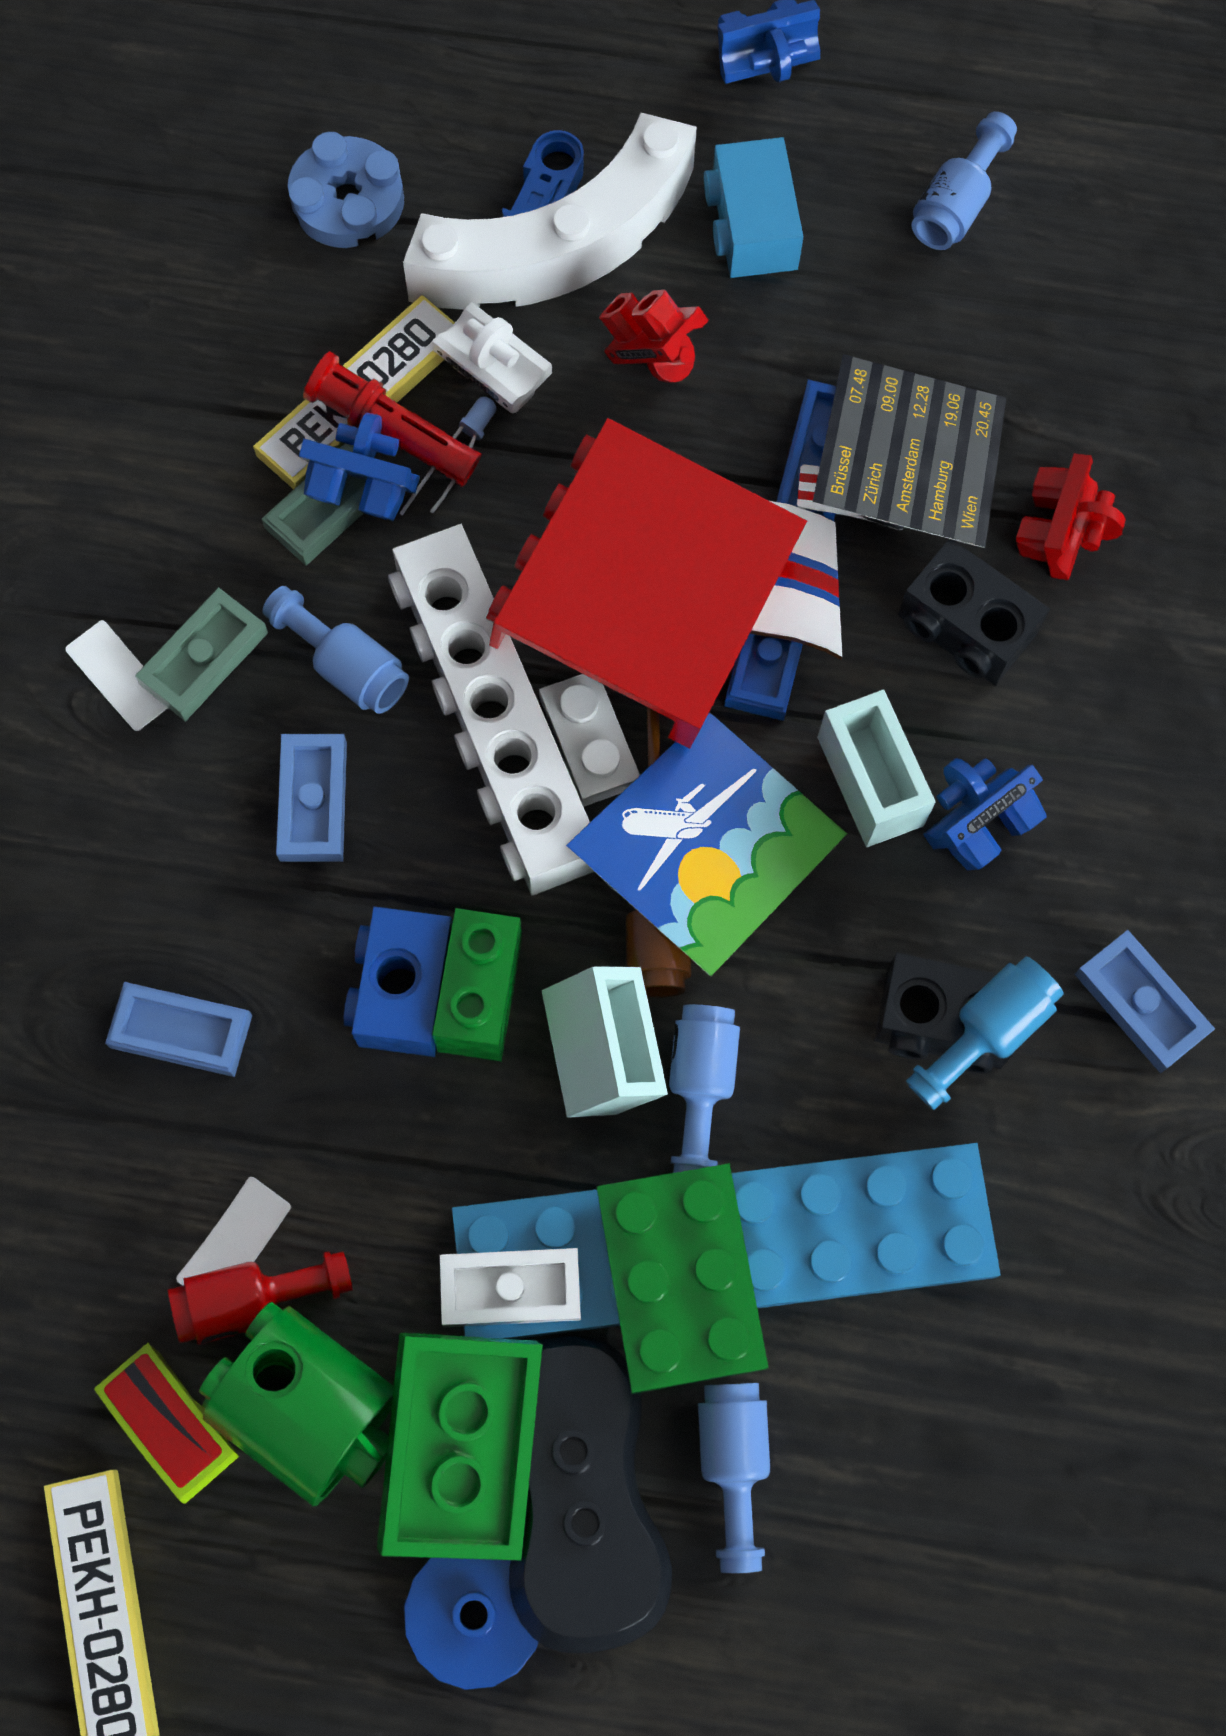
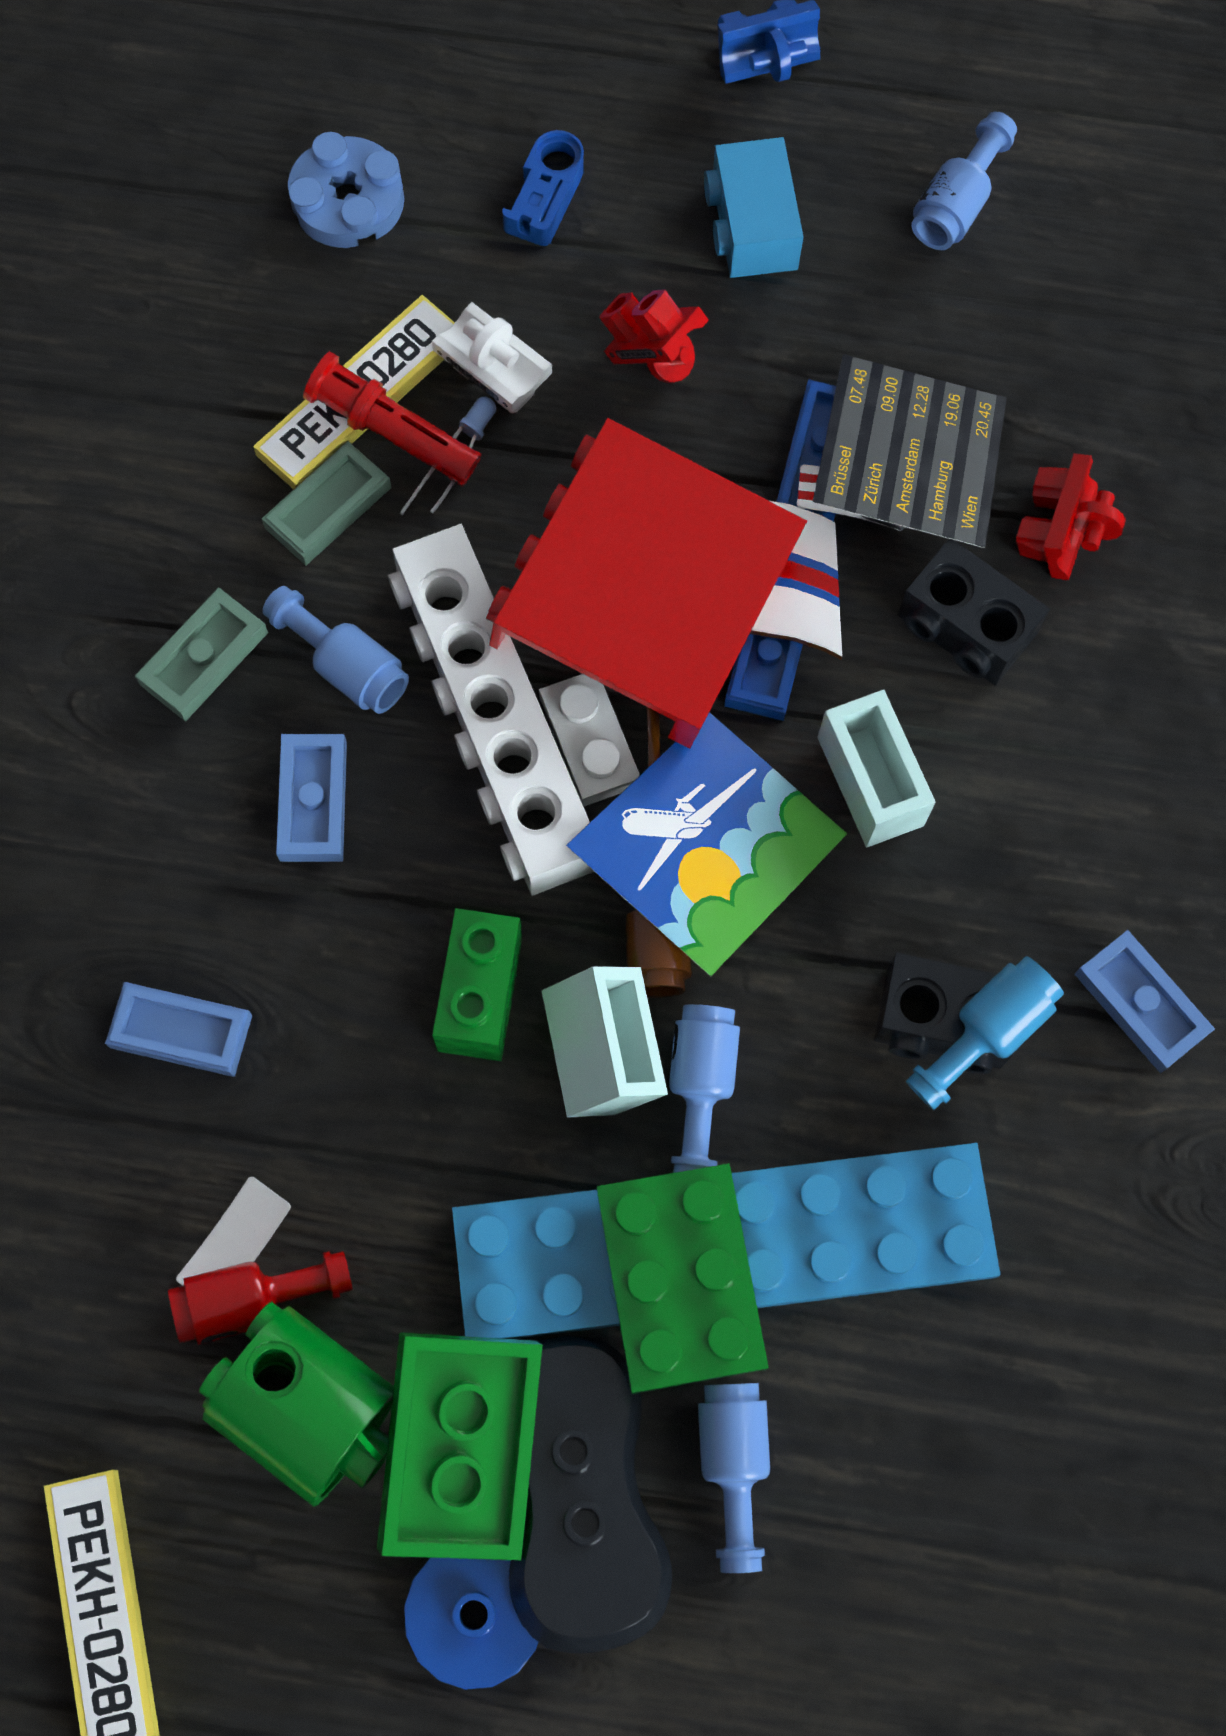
white sticker [66,620,168,731] -> none
slope [94,1343,239,1504] -> none
blue hips [299,412,420,521] -> none
blue brick [344,907,453,1057] -> none
white brick [403,113,697,310] -> none
white plate [440,1248,581,1327] -> none
blue hips [923,758,1047,870] -> none

